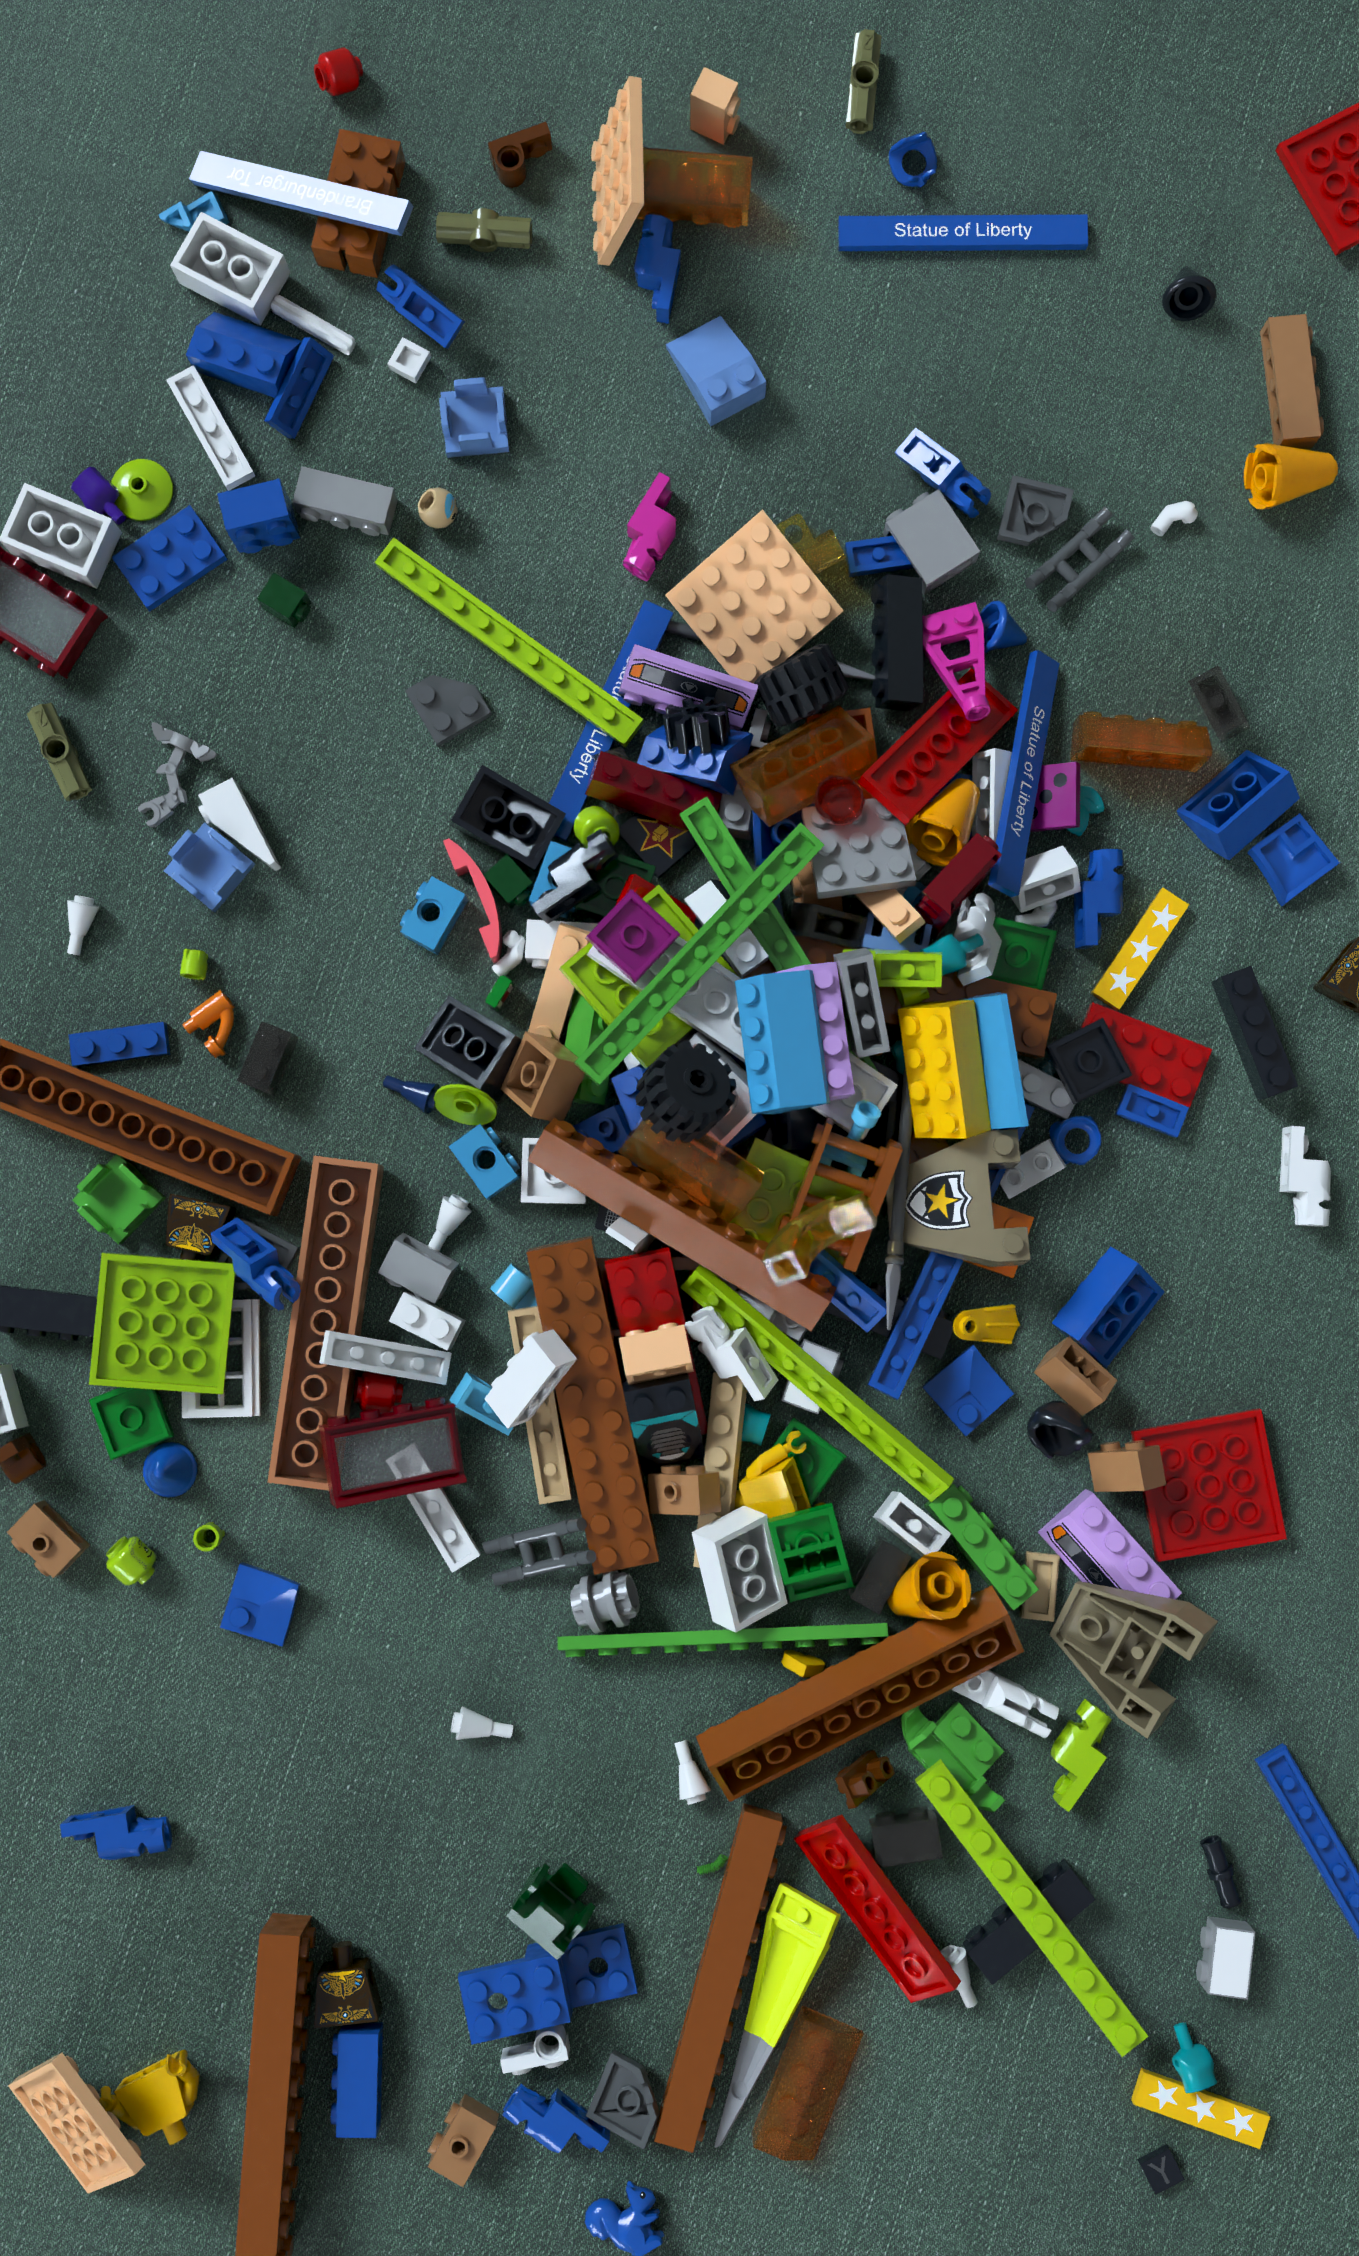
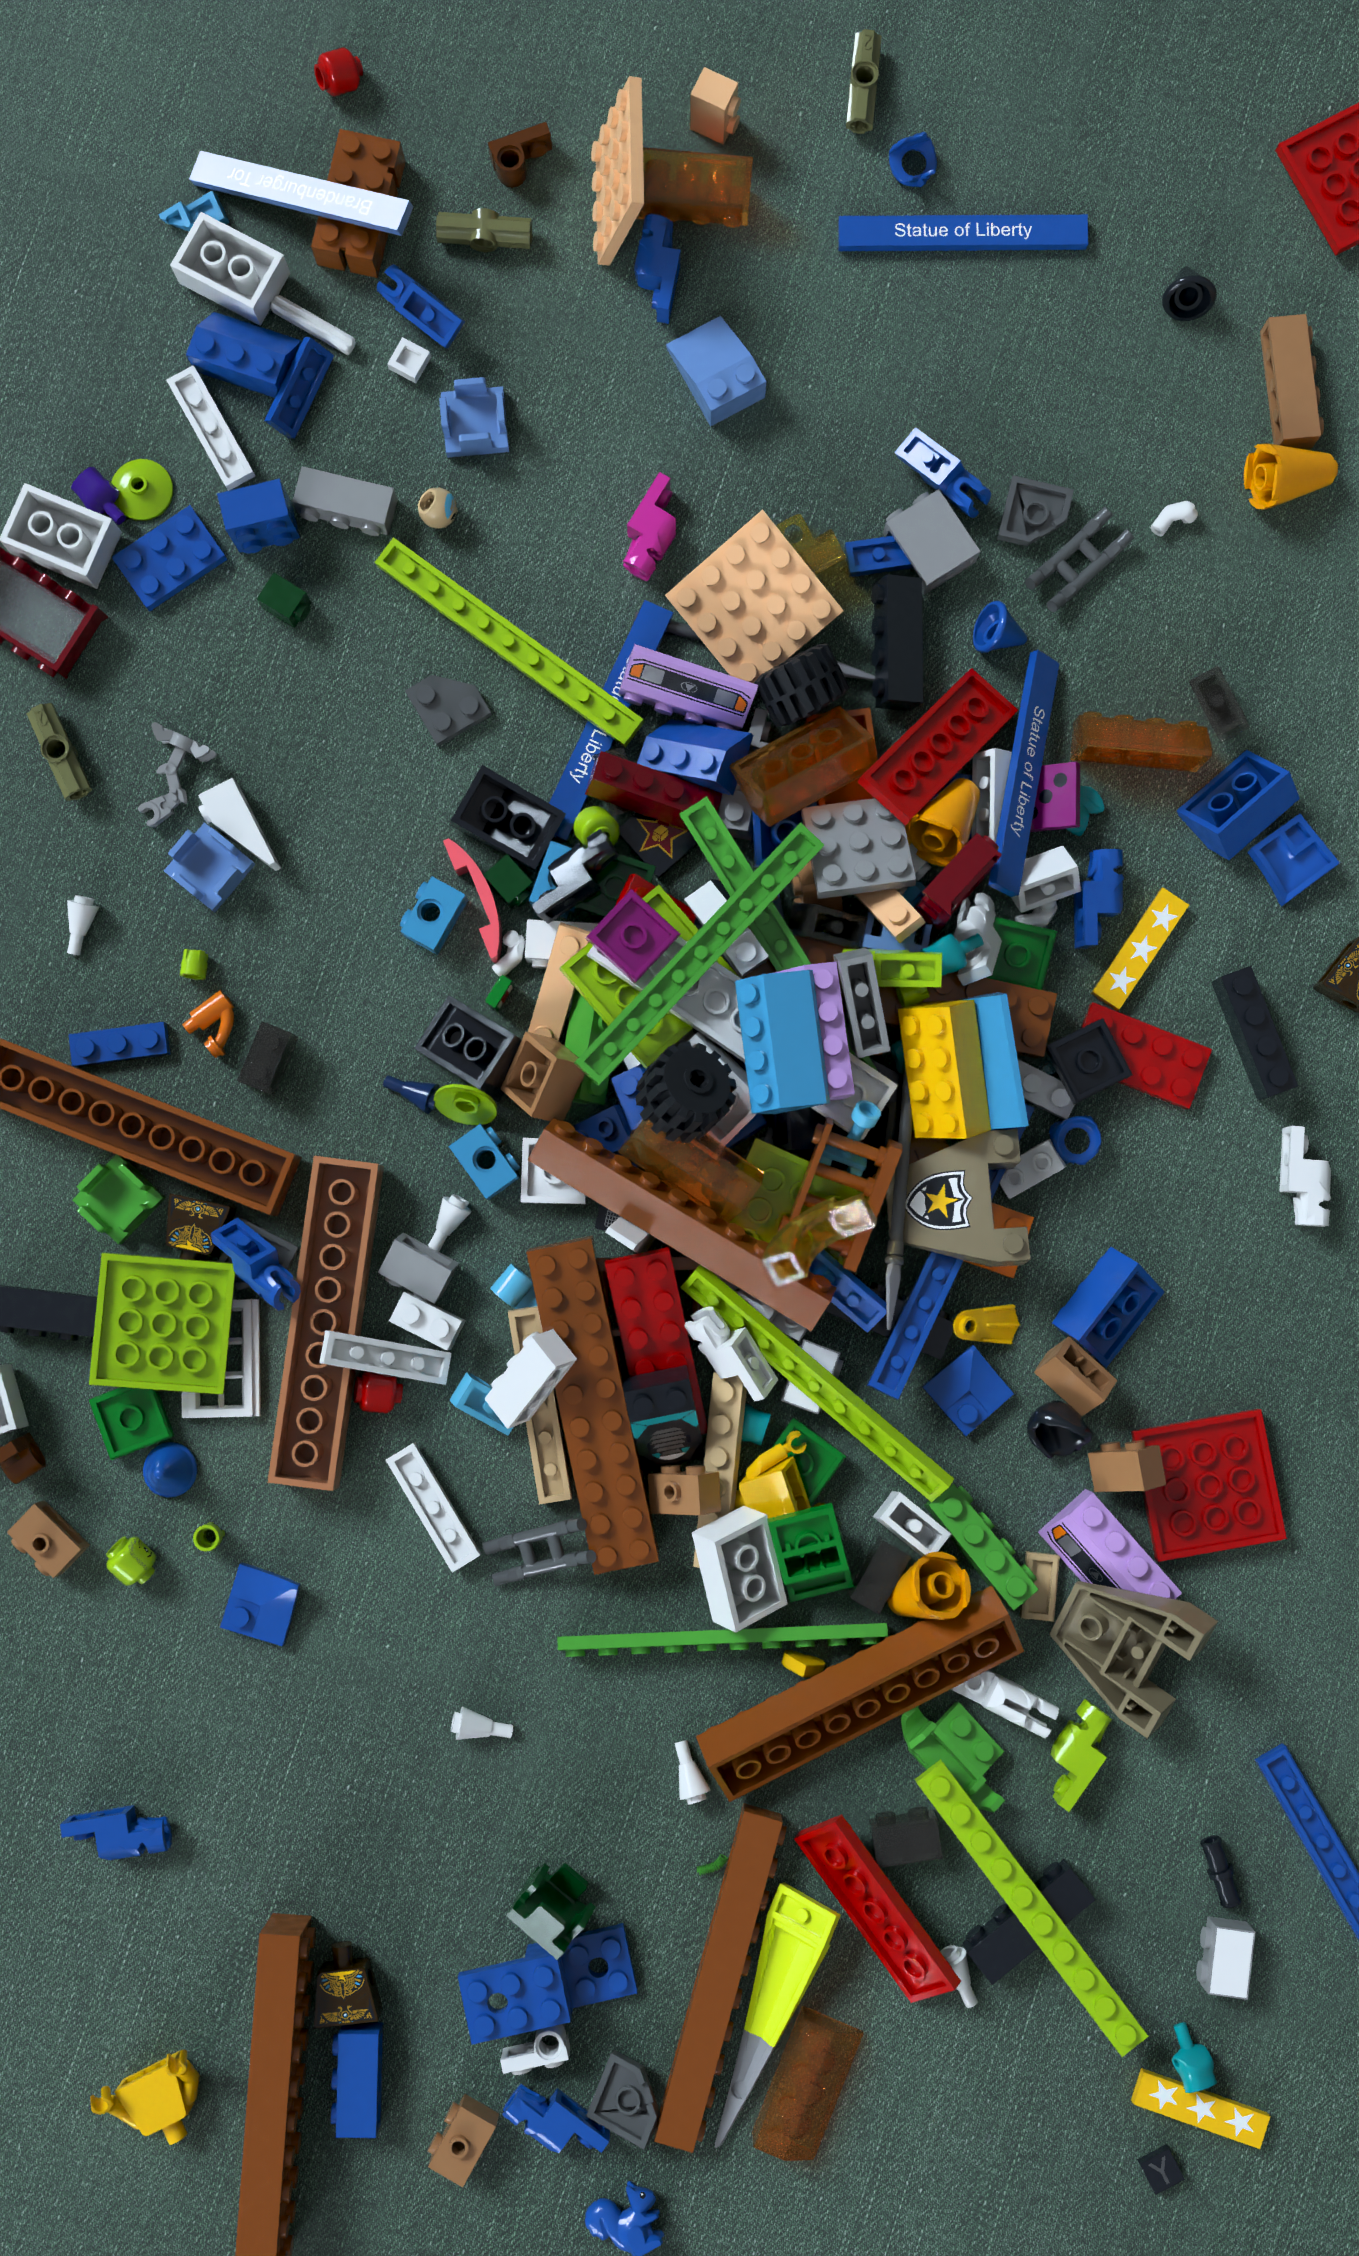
light nougat plate [8,2053,146,2193] -> none
window [319,1397,467,1509] -> none
light grey piece [570,1570,640,1634] -> none
light nougat brick [619,1323,694,1385] -> none
black gear [663,697,731,754] -> none
clear red hair [814,774,865,826] -> none
reddish brown hips [835,1750,895,1809] -> none
dark pink plate [922,602,990,721] -> none
blue plate [1115,1084,1189,1138] -> none

